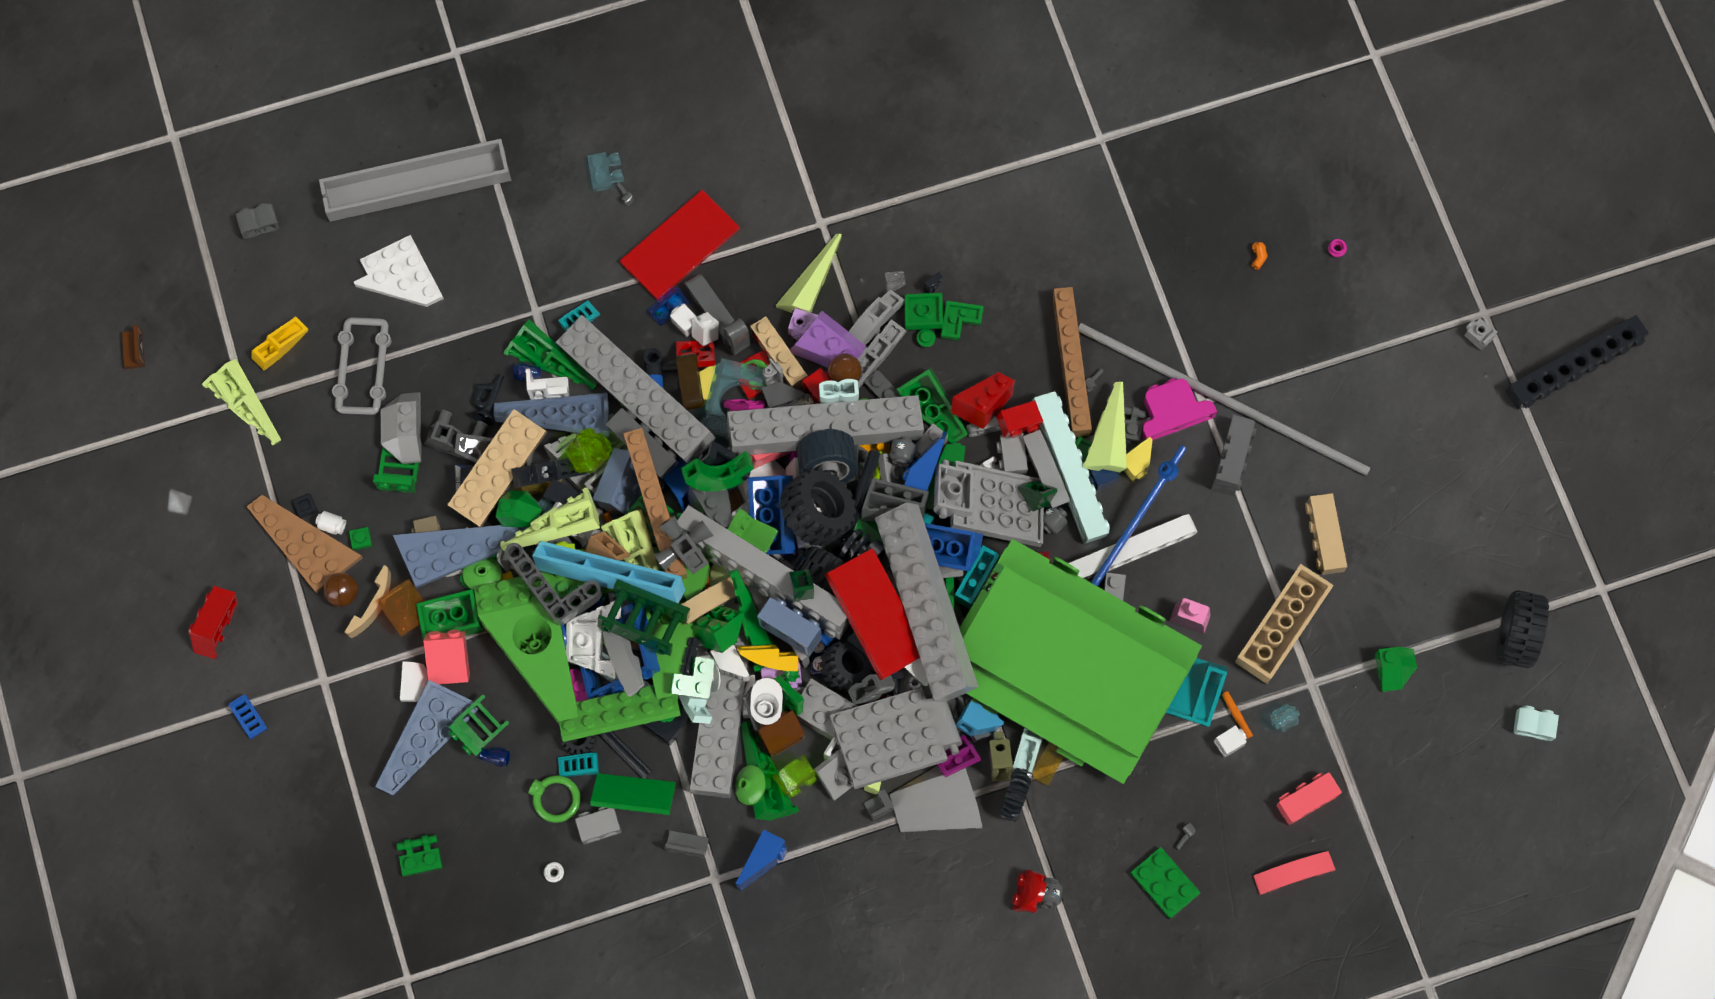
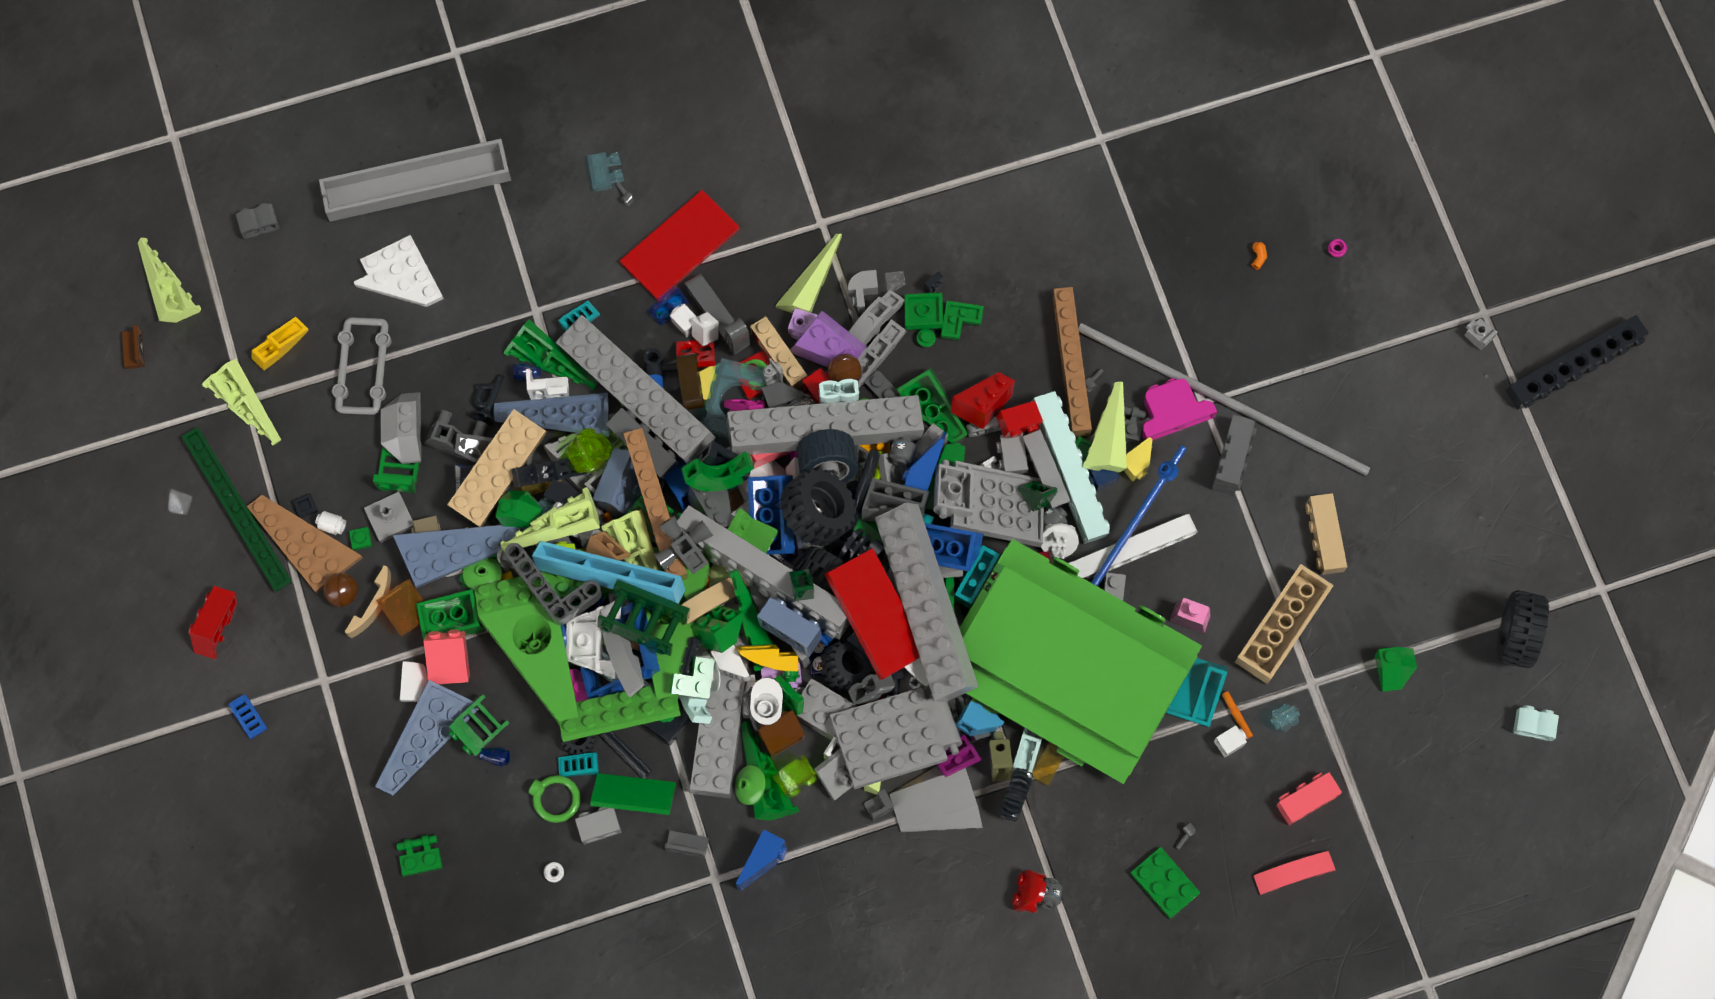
none -> yellowish green wedge [138,238,201,323]
none -> dark green plate [181,427,293,593]
none -> light grey tile [364,492,414,543]
none -> light grey brick [848,270,878,314]
none -> white plate [1041,523,1079,559]

